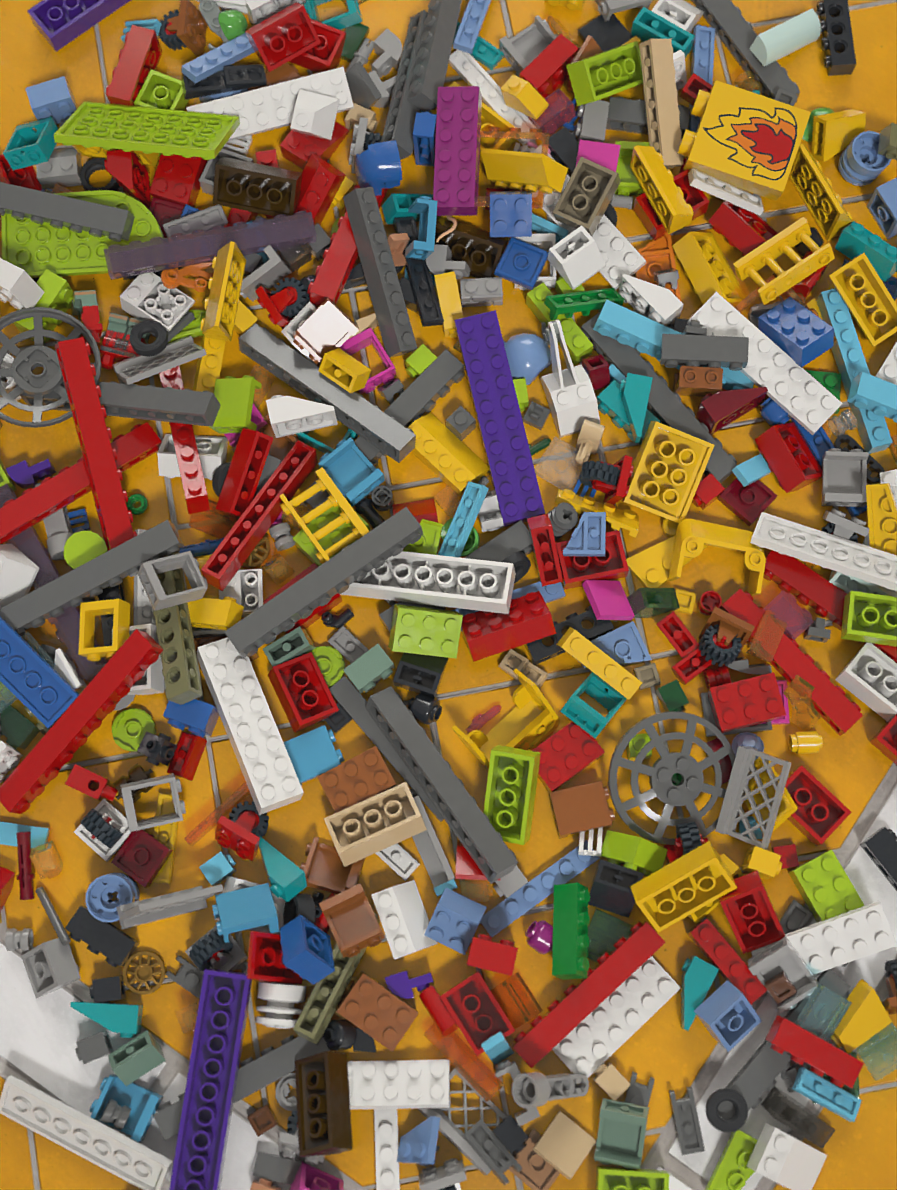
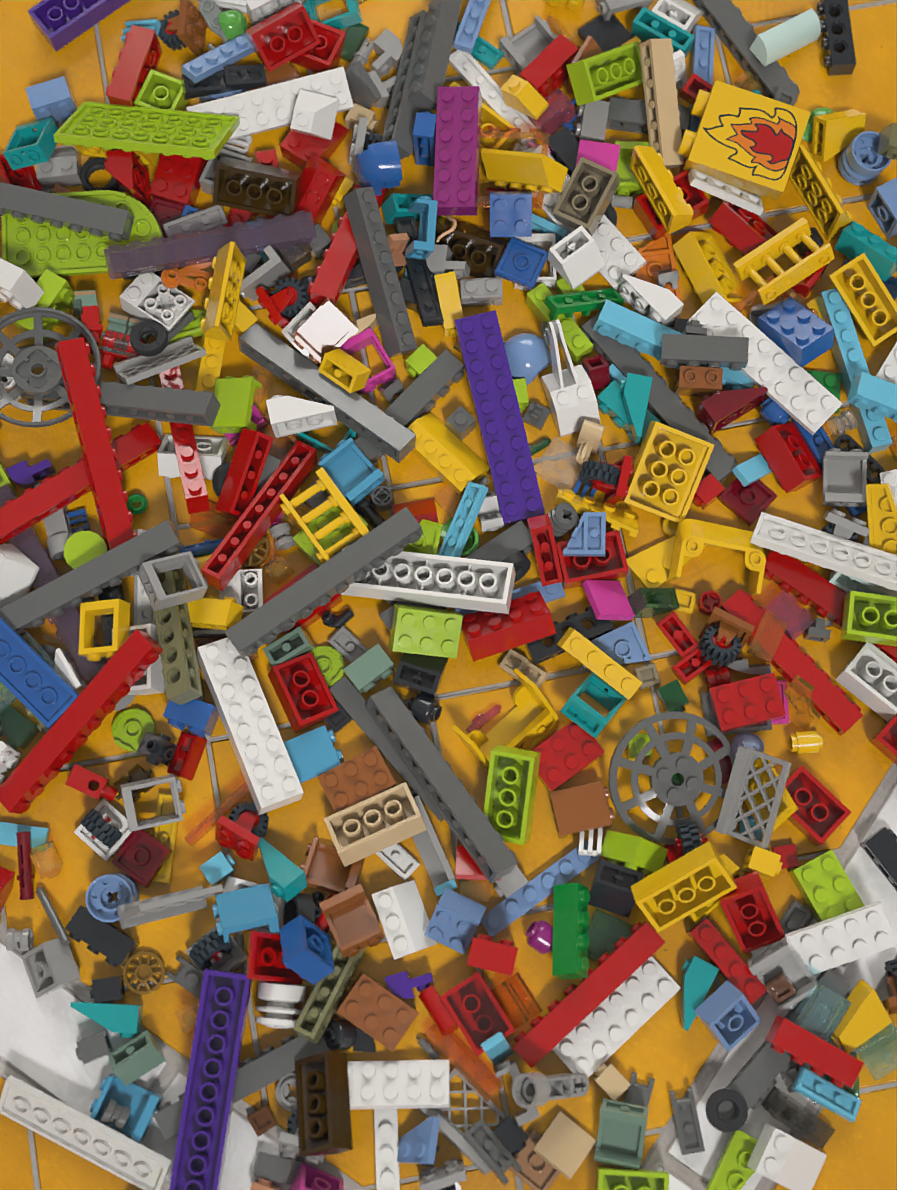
none -> light grey piece [416,1035,441,1060]

